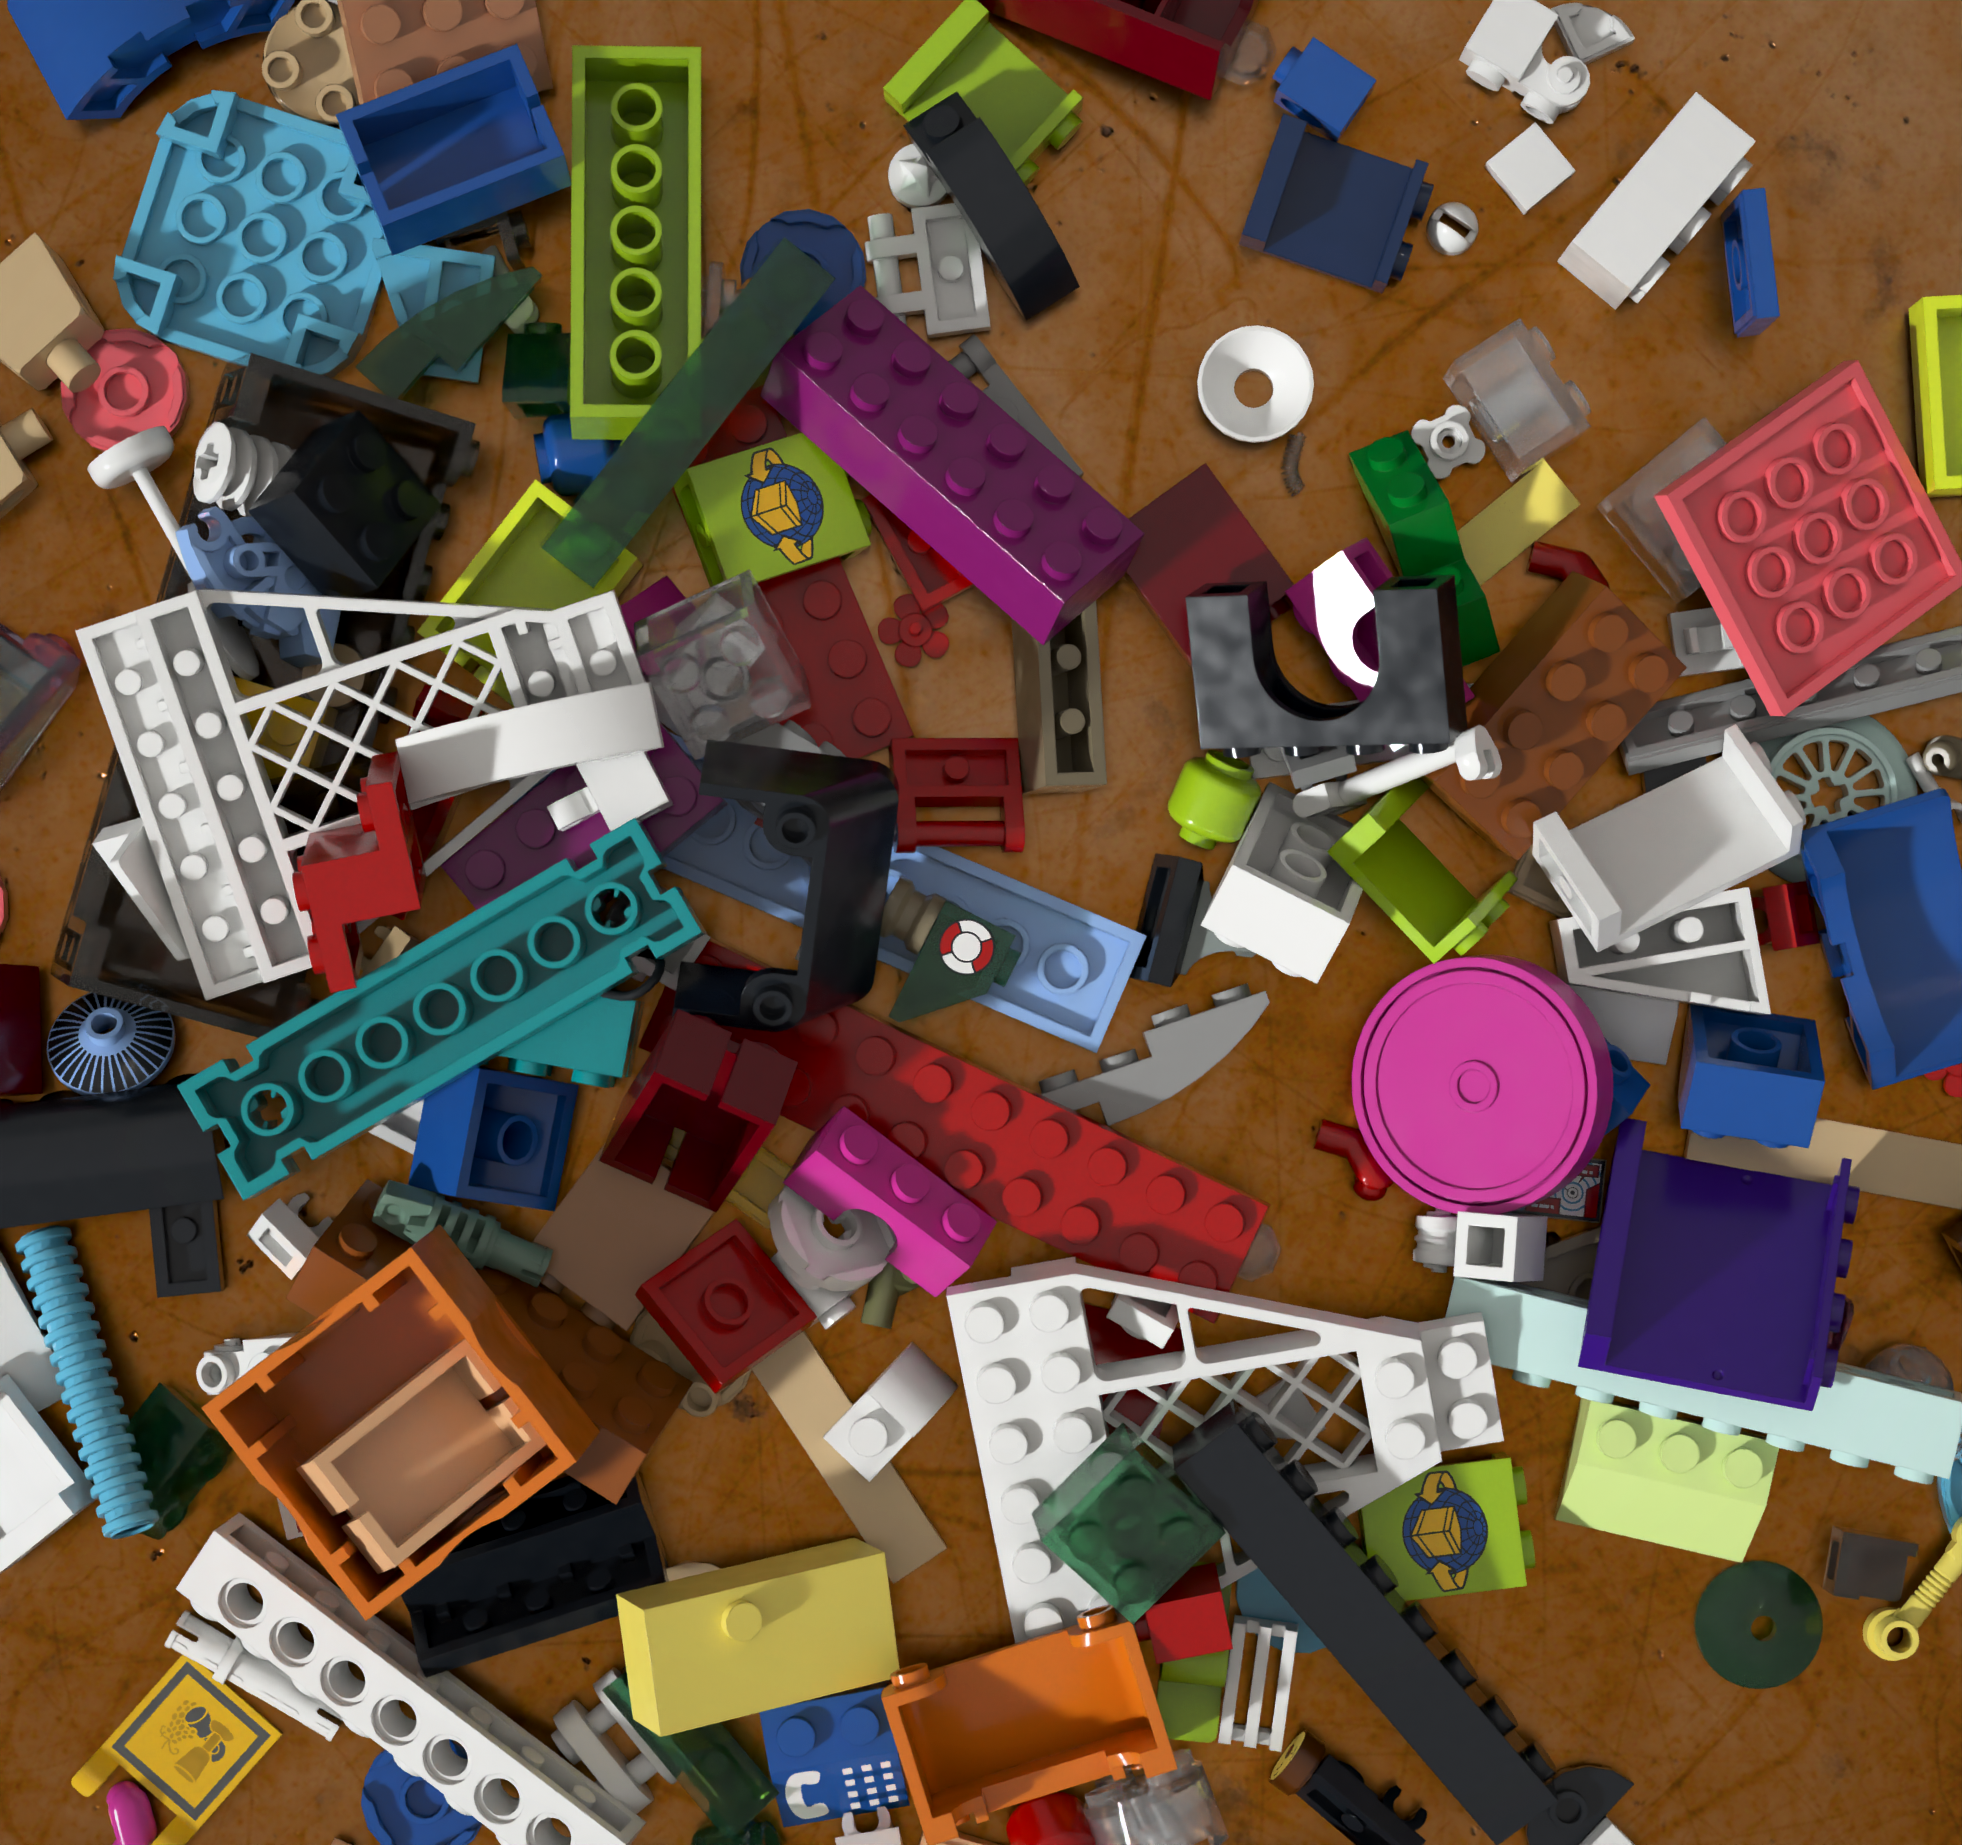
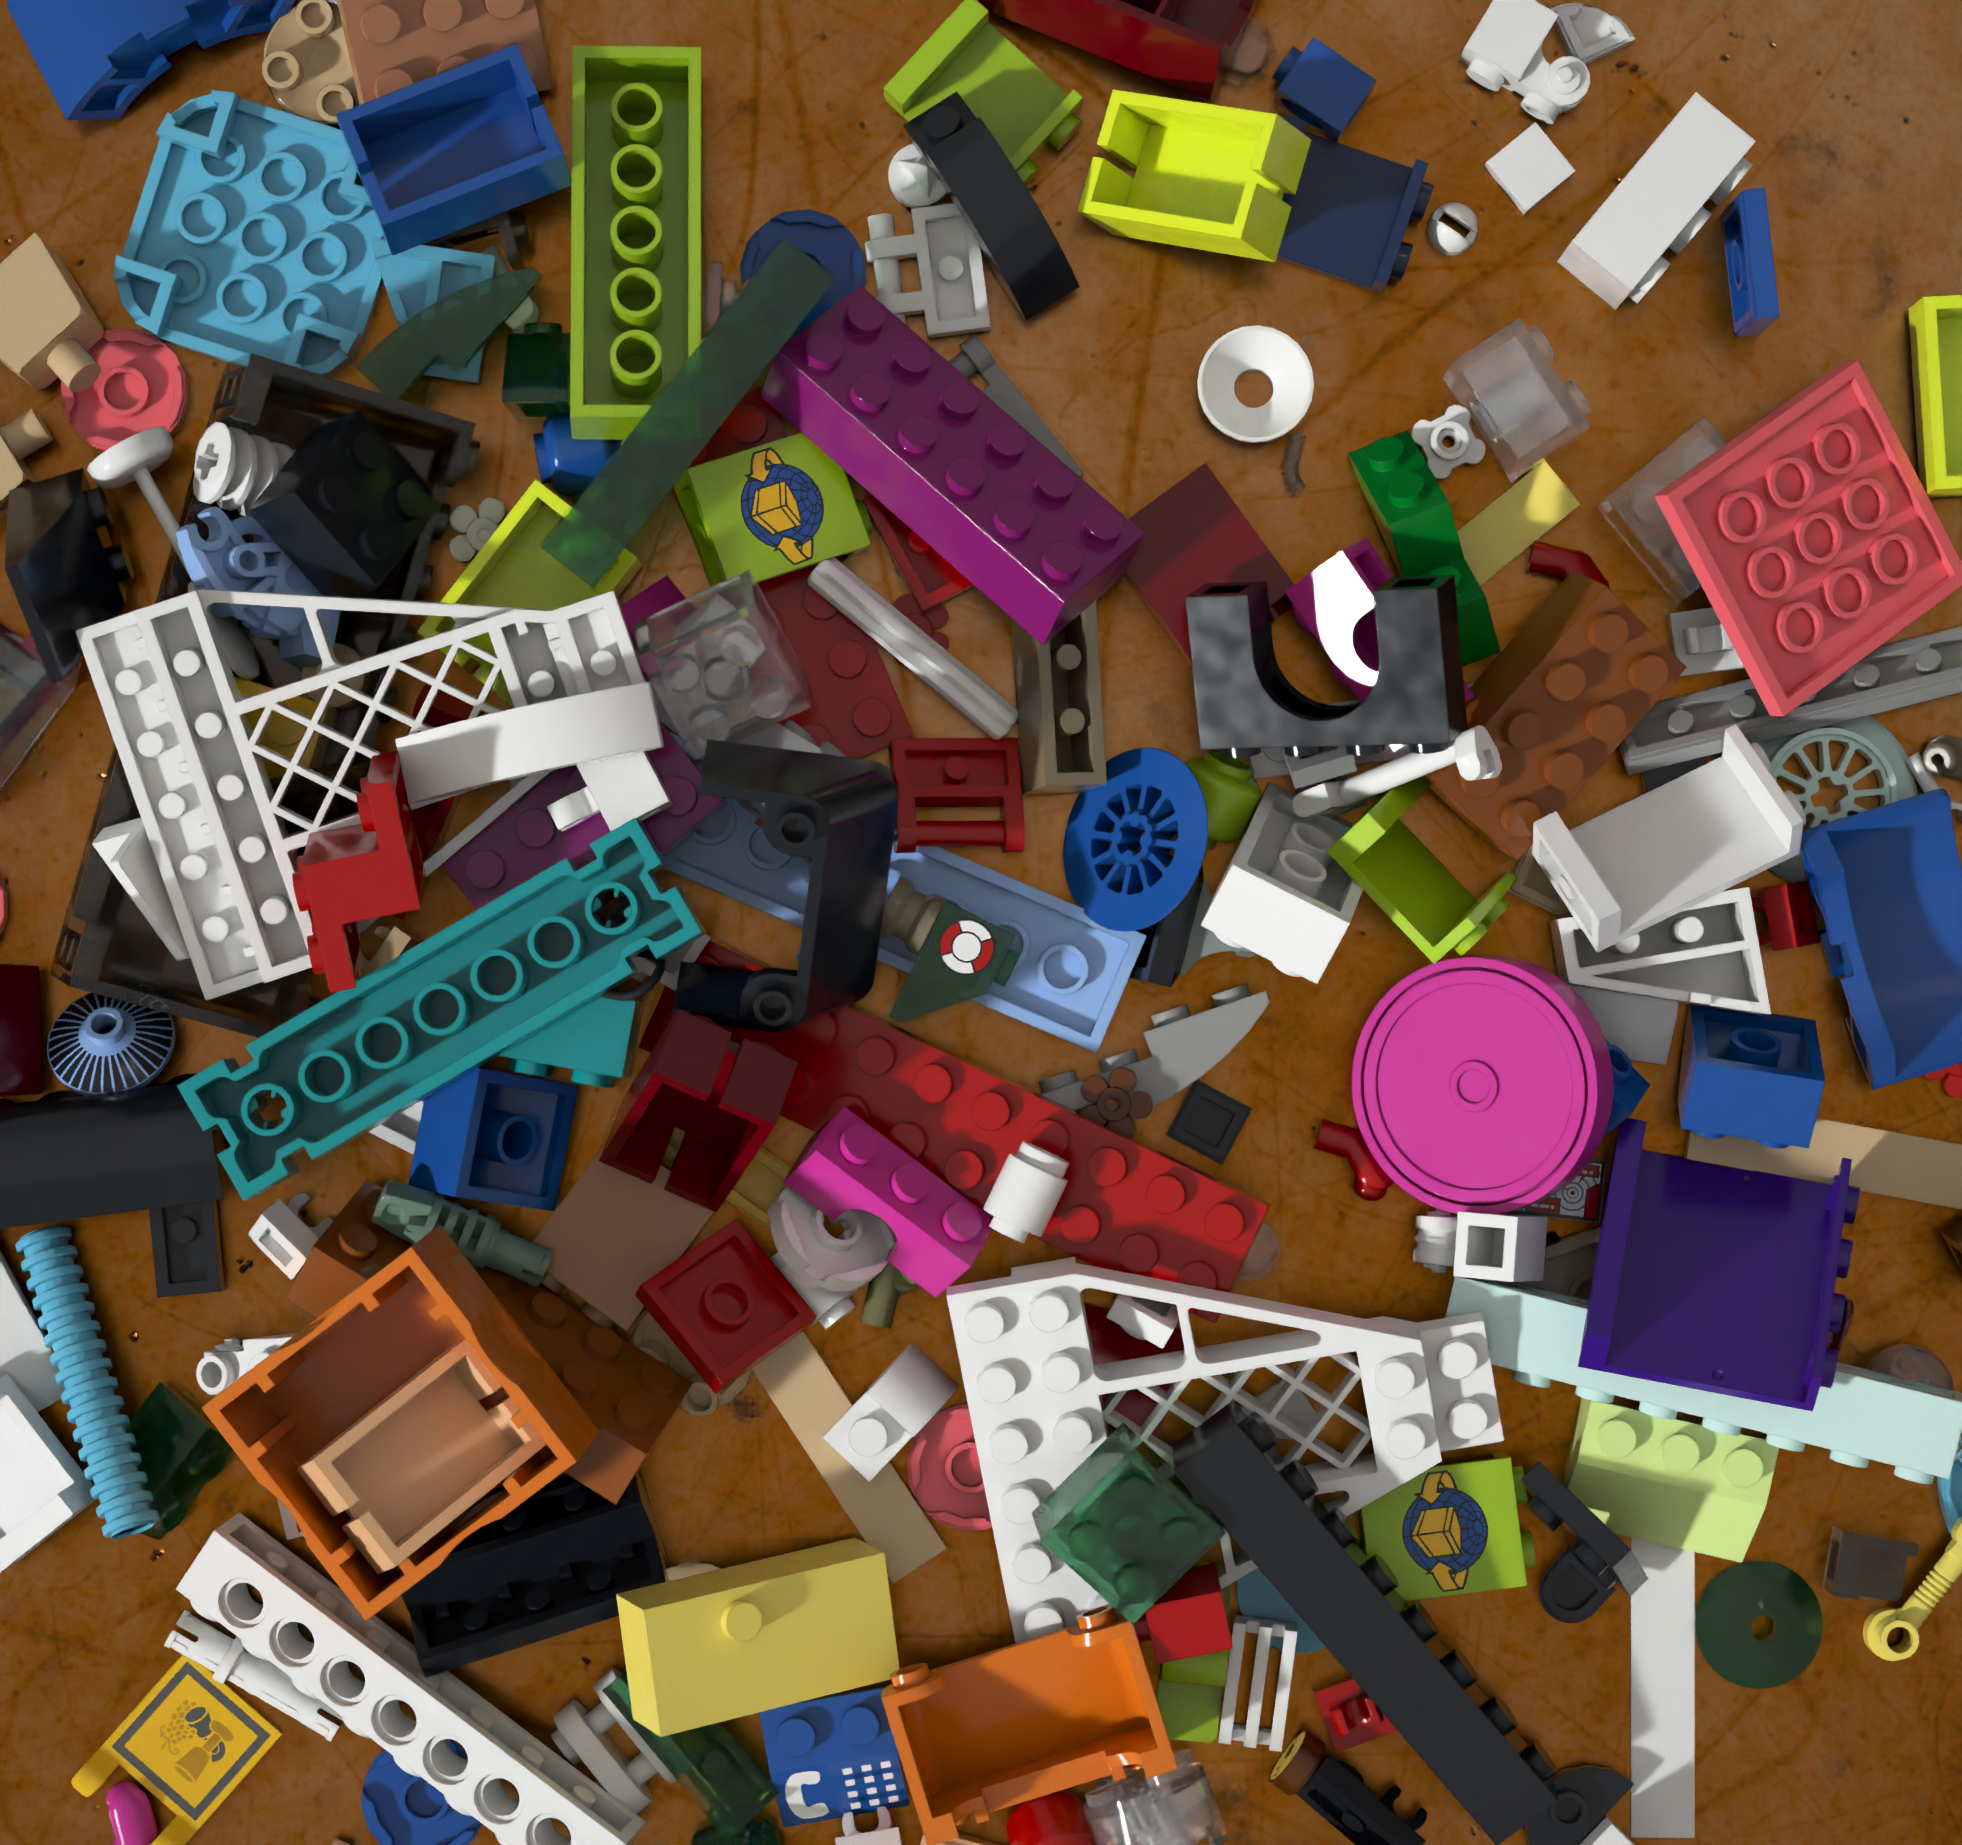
none -> black slope [5,468,134,682]
none -> white plant [448,497,505,562]
none -> white axle [807,558,1018,740]
none -> coral tile [907,1403,992,1531]
none -> white brick [983,1141,1070,1243]
none -> blue piece [1063,748,1208,932]
none -> neon yellow piece [1077,89,1311,262]
none -> reddish brown plant [1081,1067,1153,1138]
none -> black tile [1165,1080,1252,1165]
none -> red tile [1312,1676,1396,1753]
none -> black plate [1521,1461,1649,1597]
none -> black tile [1537,1543,1616,1623]
none -> white sticker [1631,1537,1695,1838]

